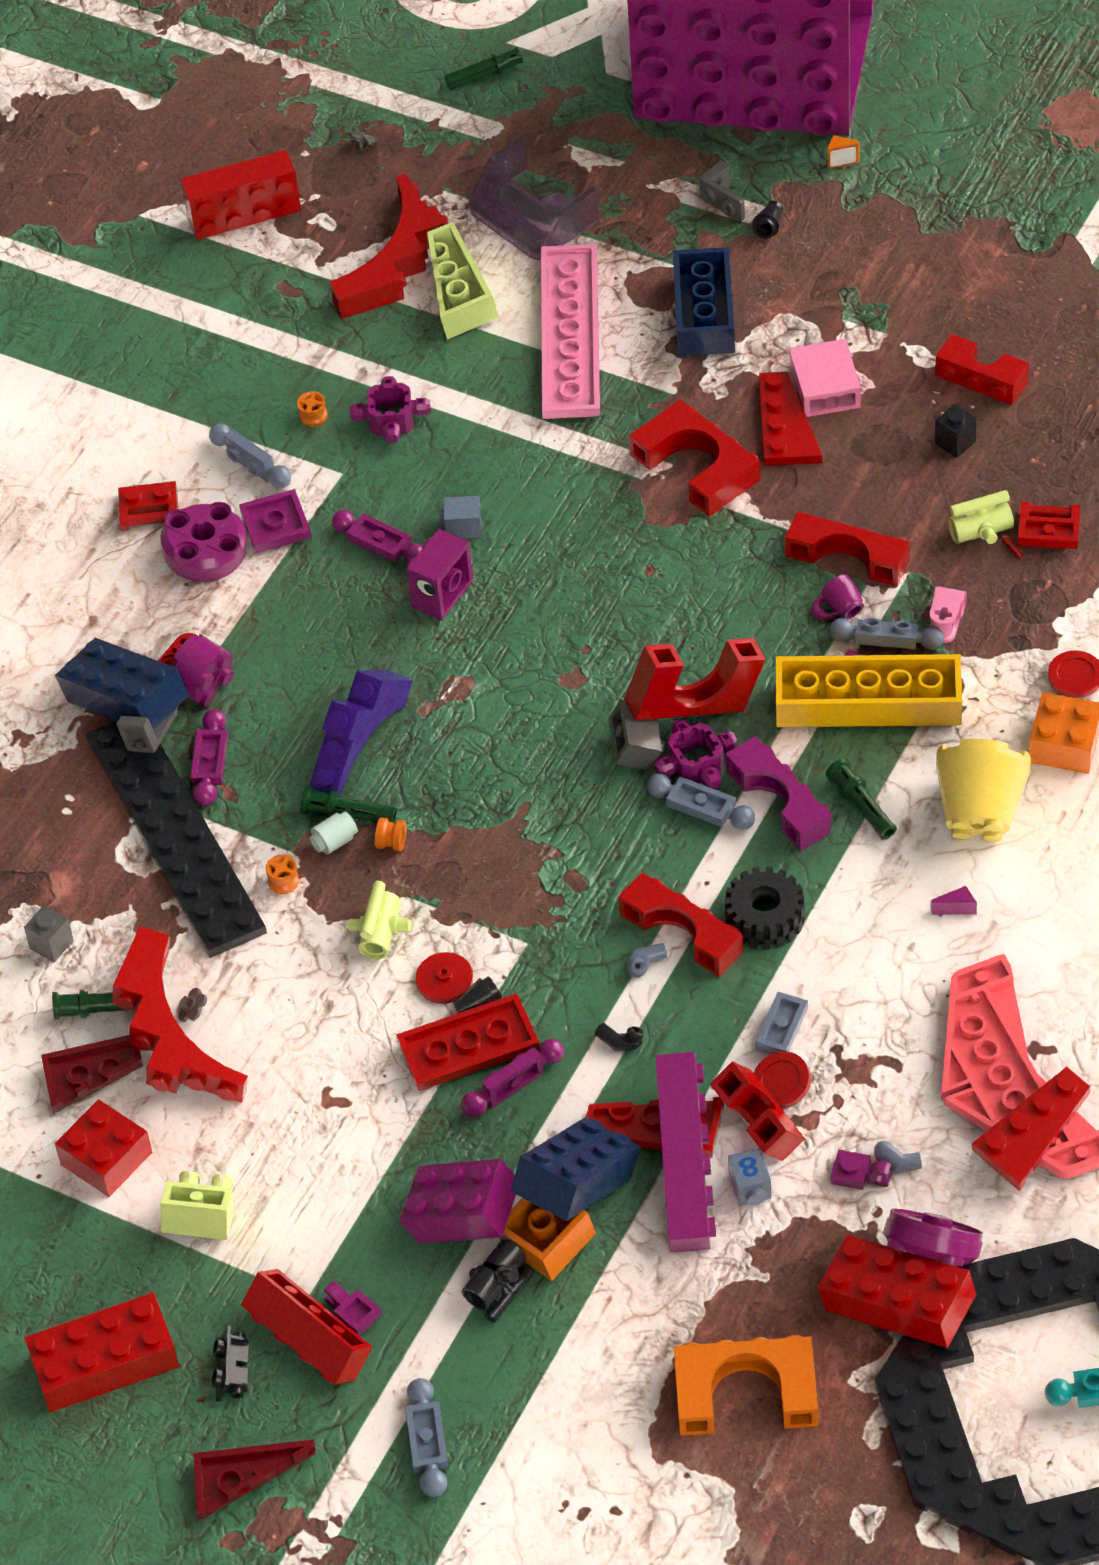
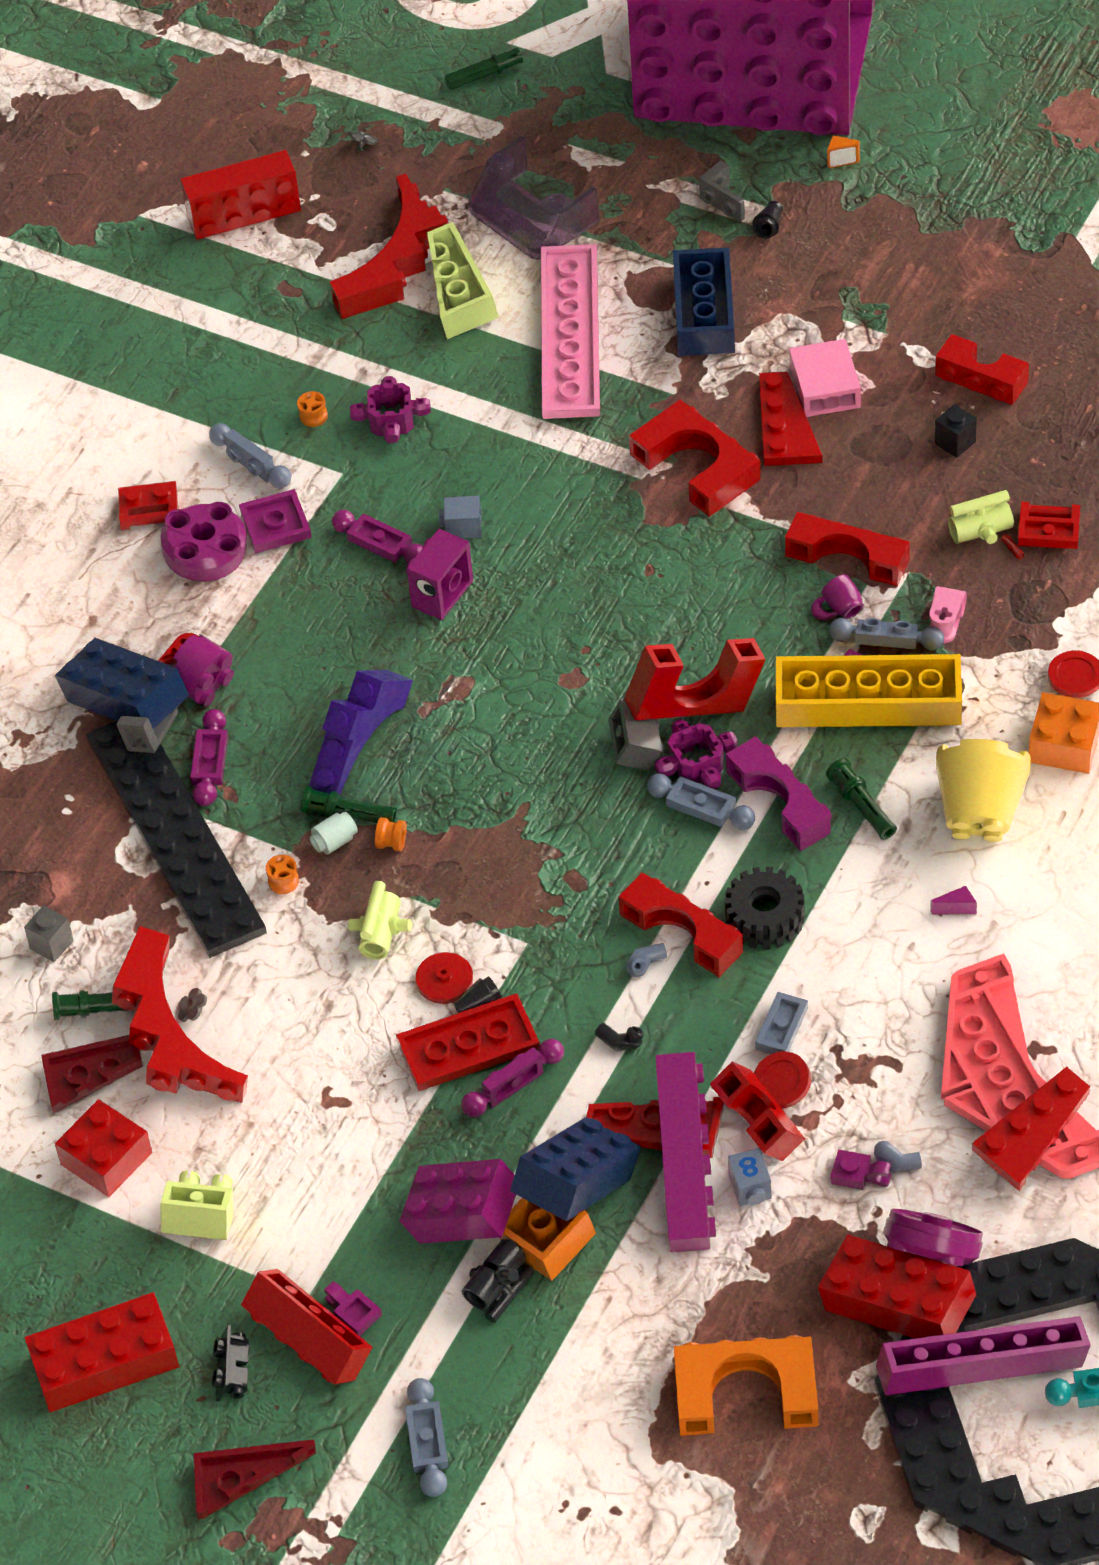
none -> magenta brick [876,1316,1091,1395]

